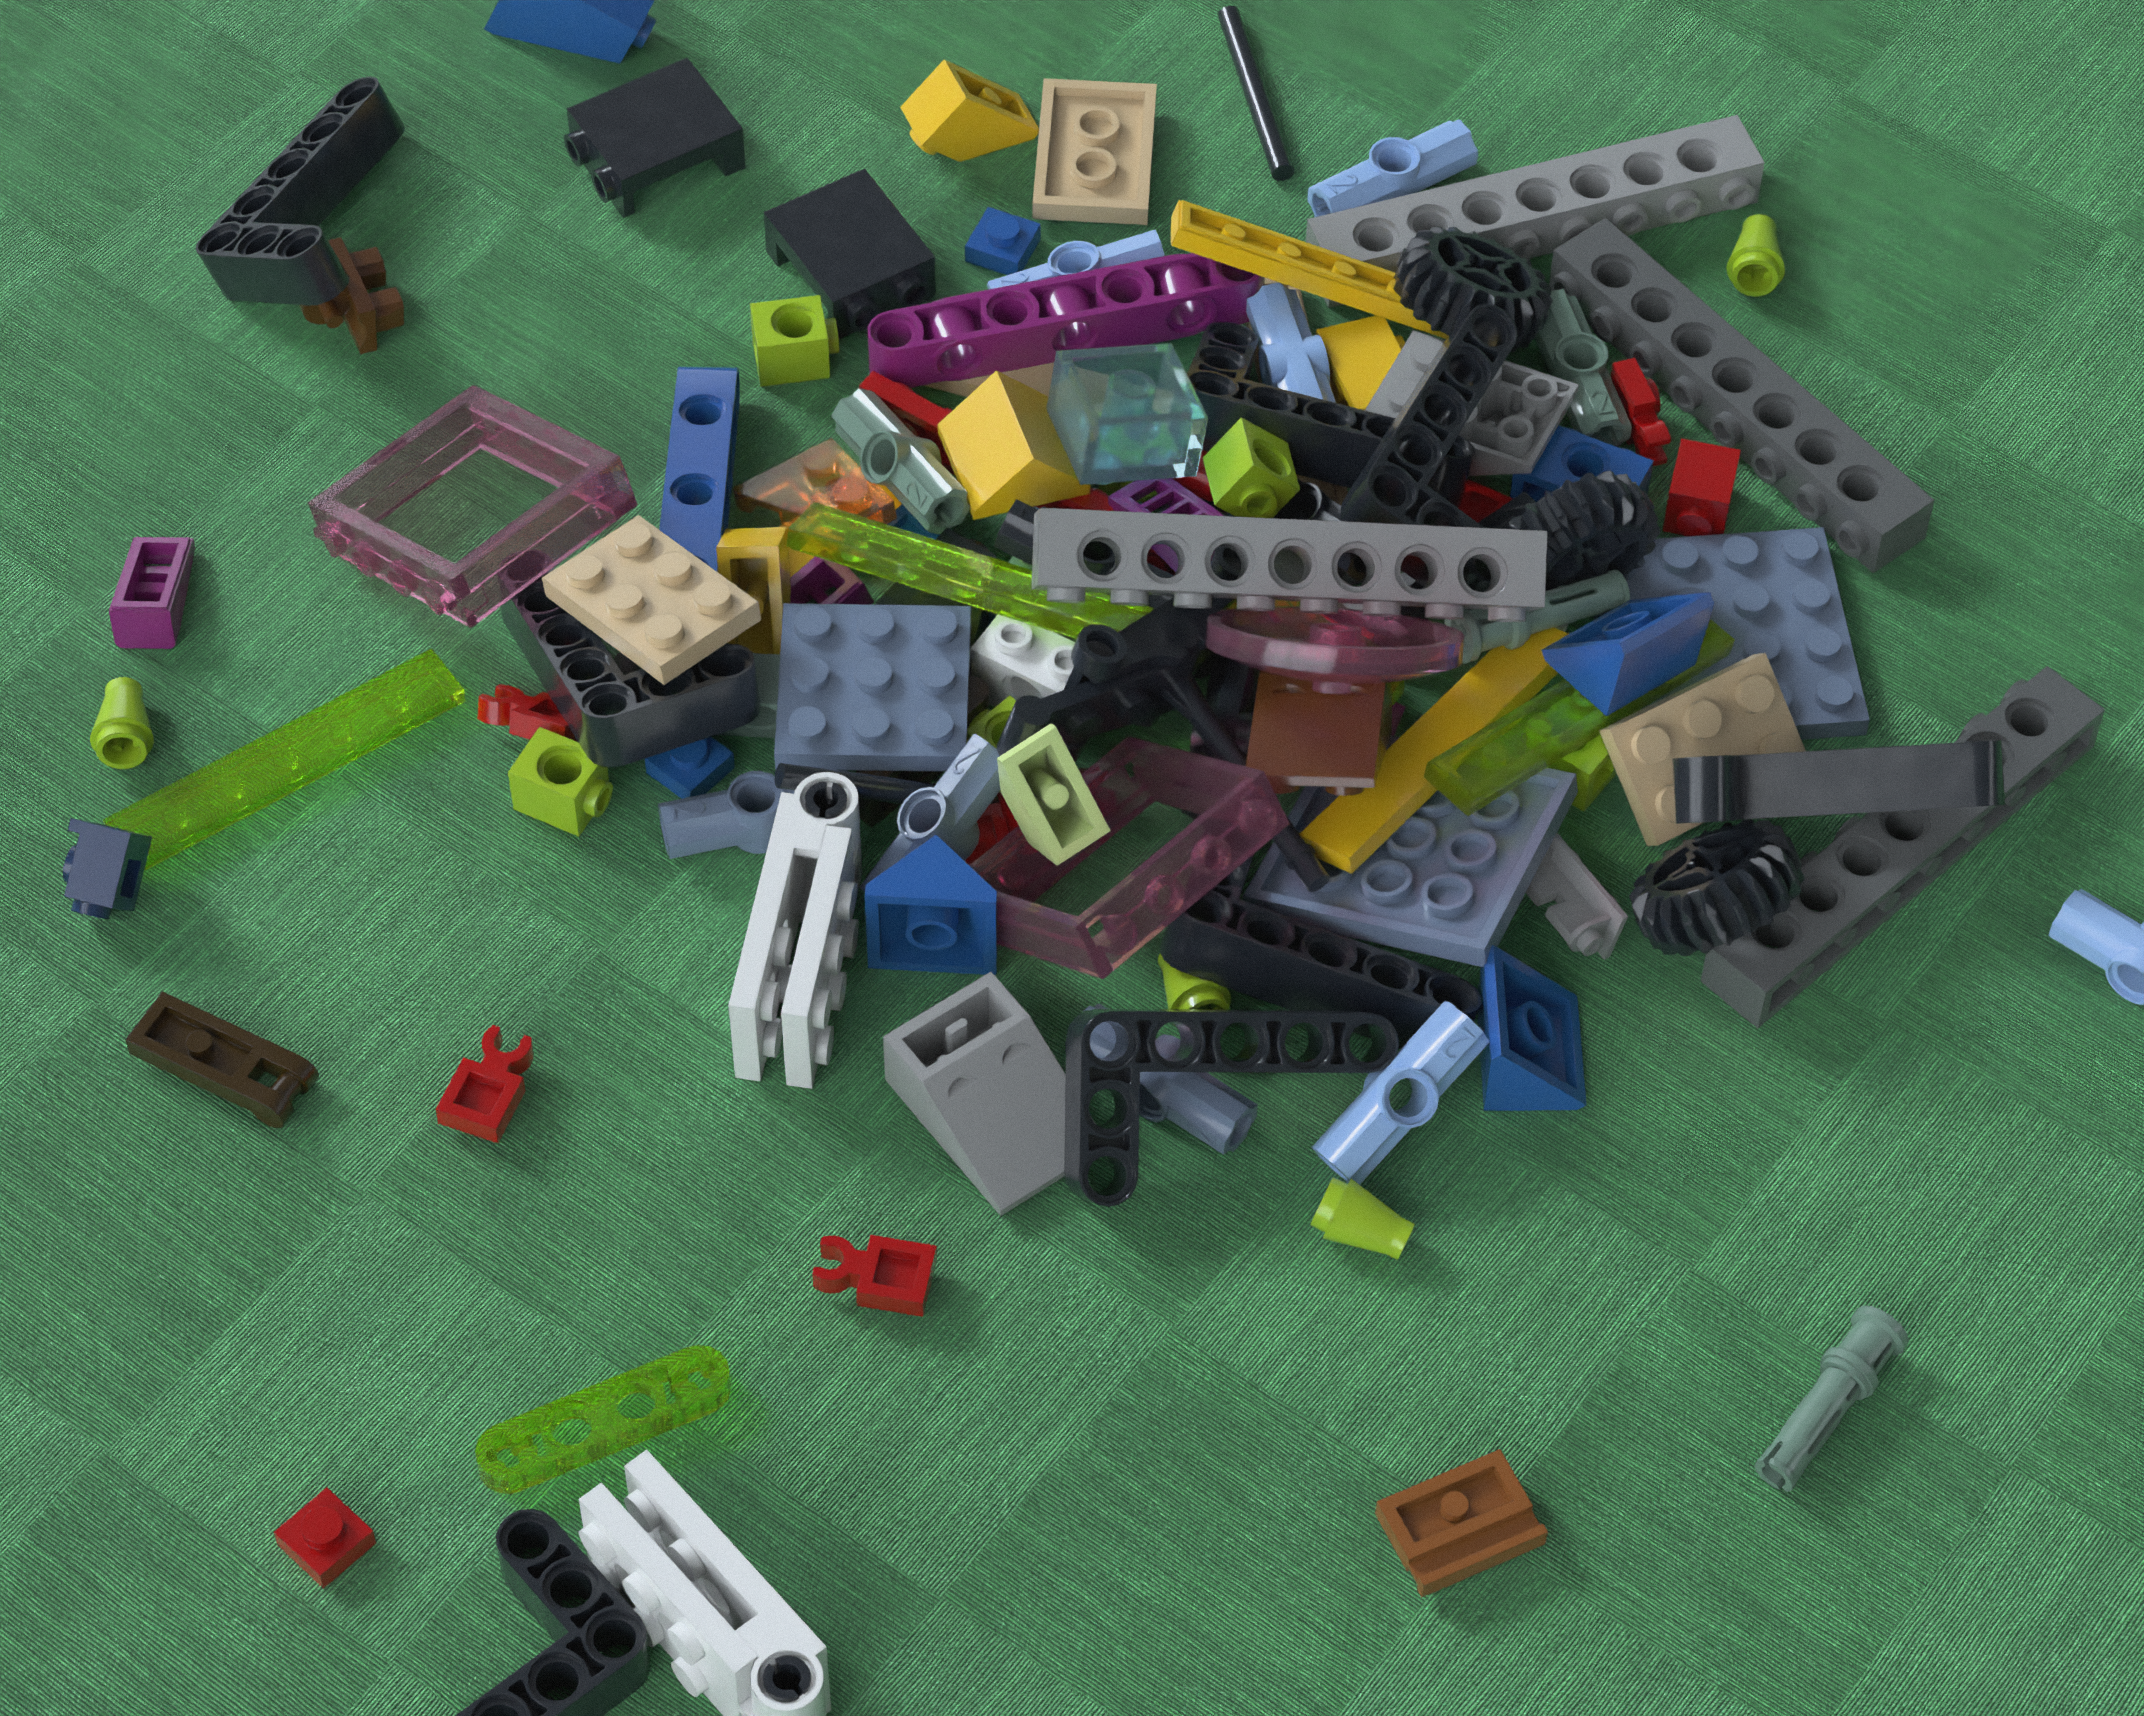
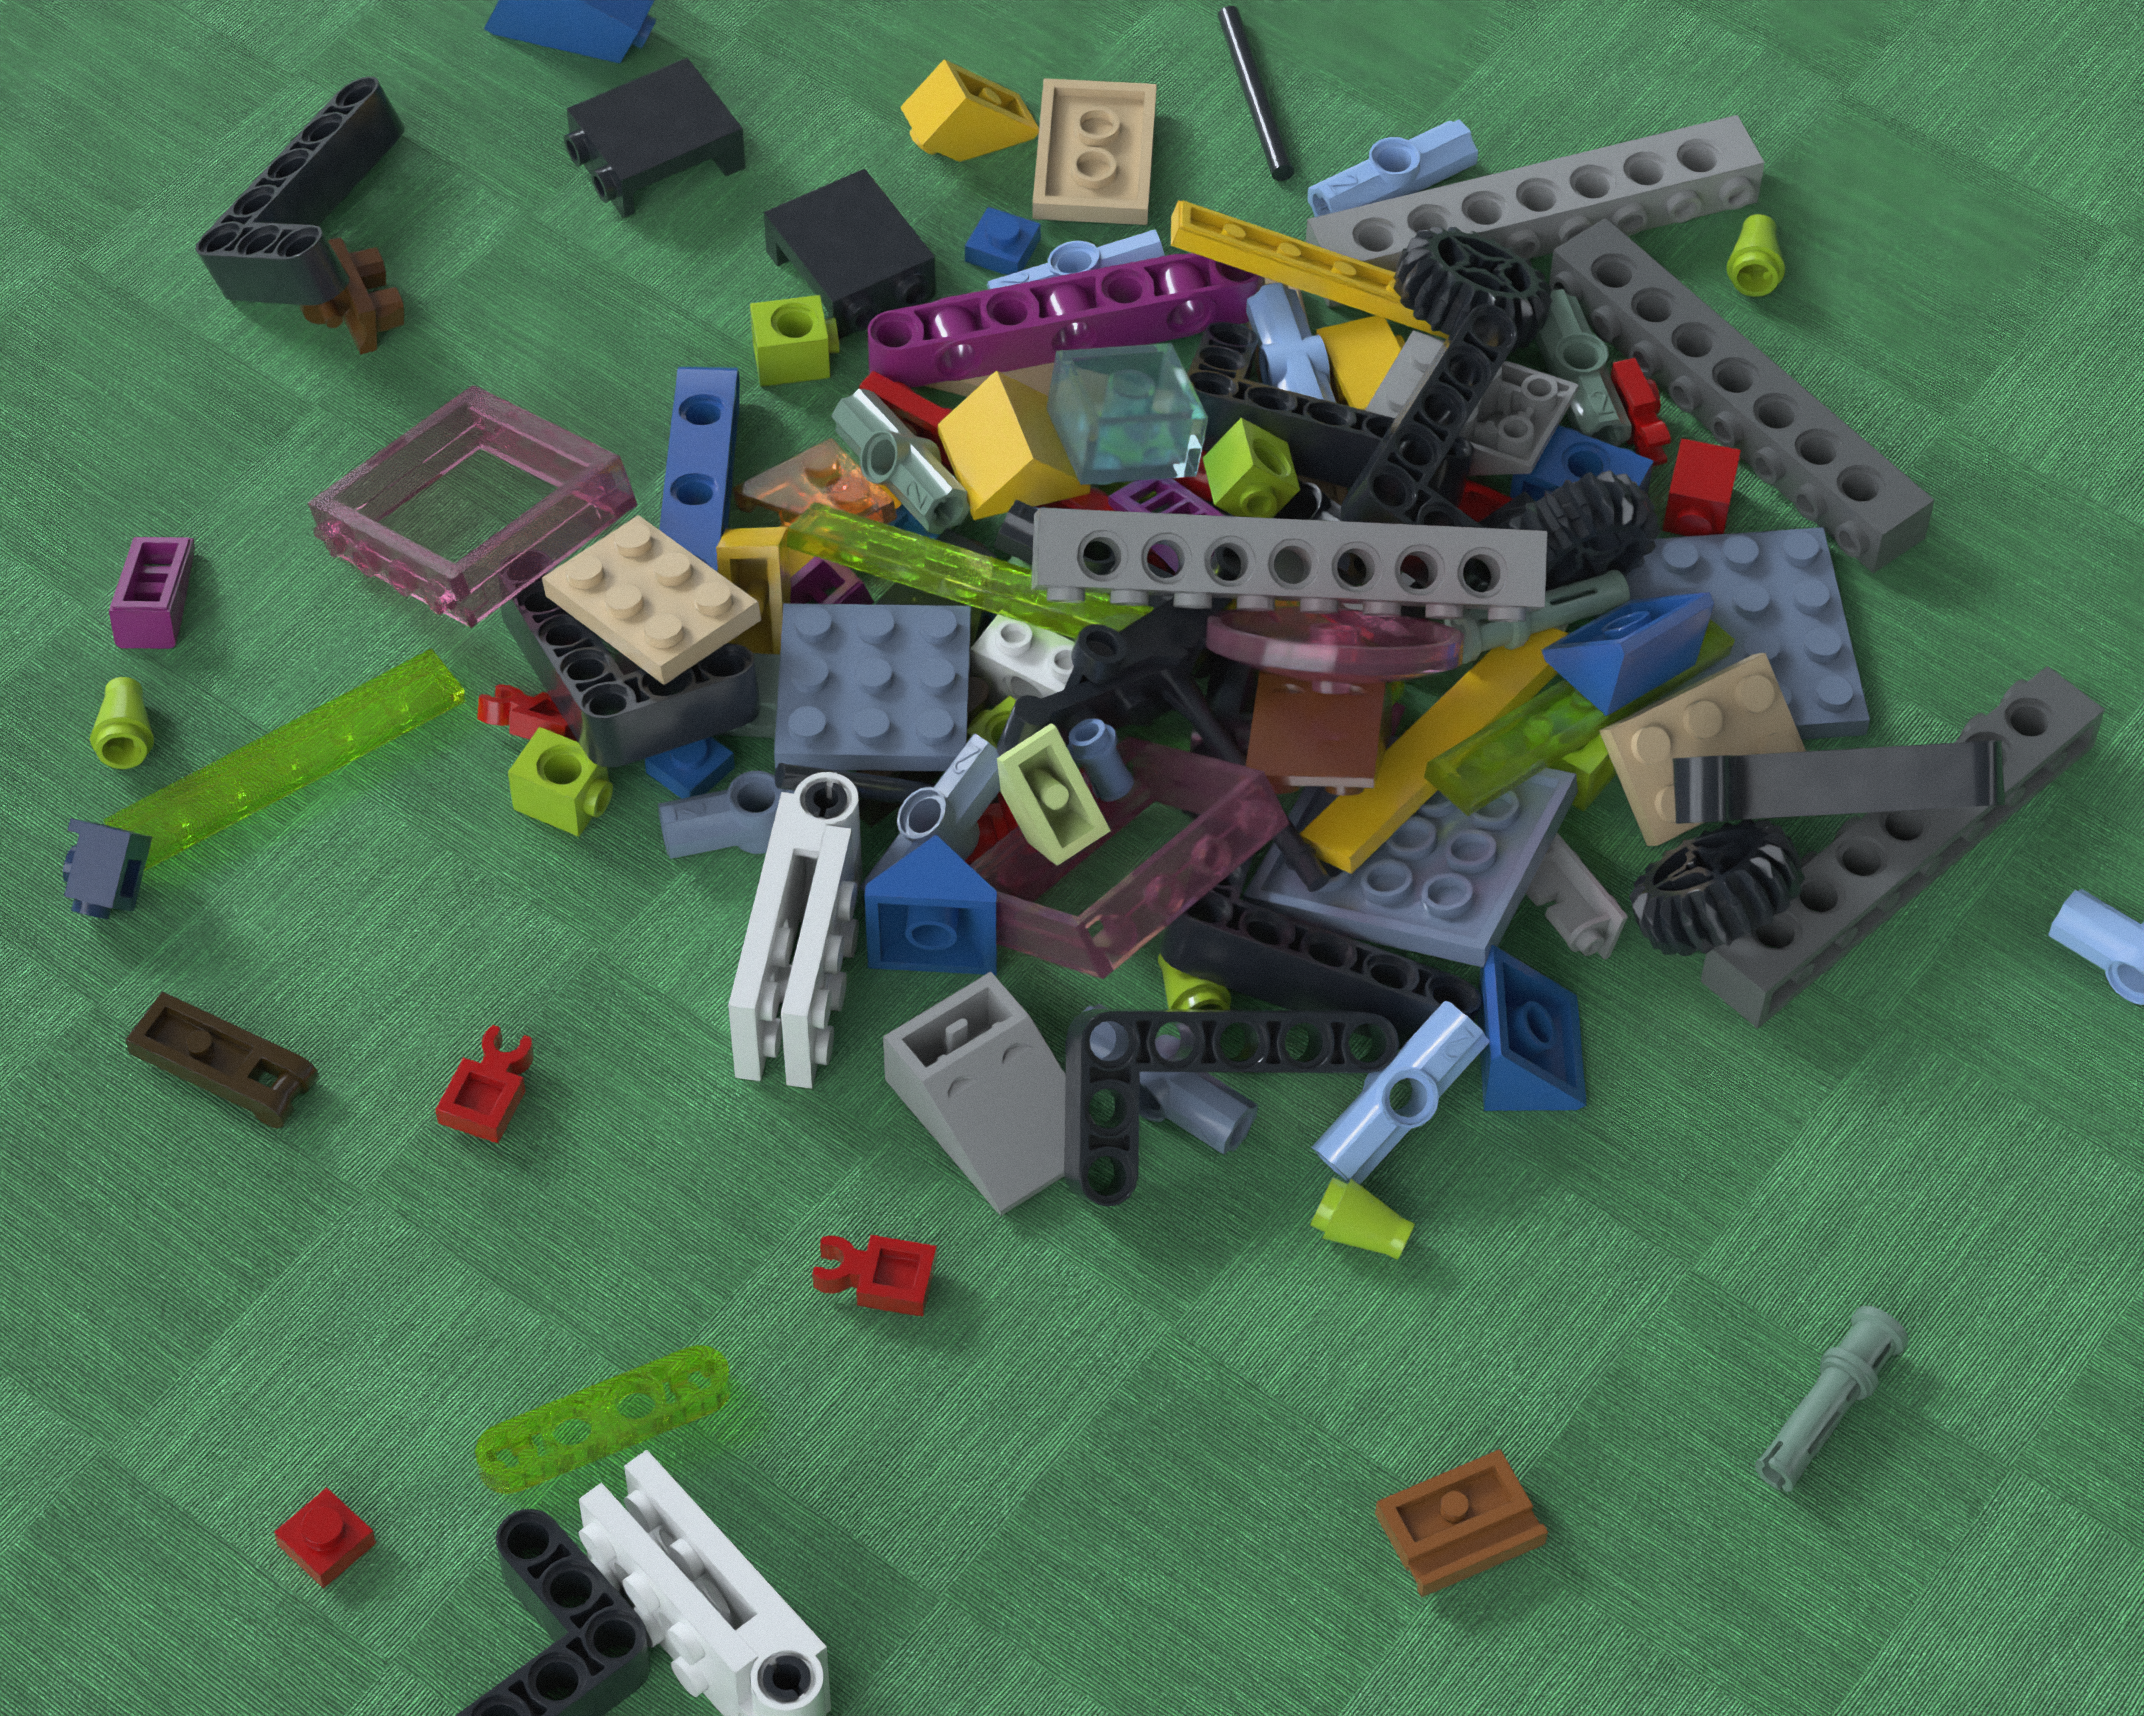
none -> medium blue pin [1067,719,1134,802]

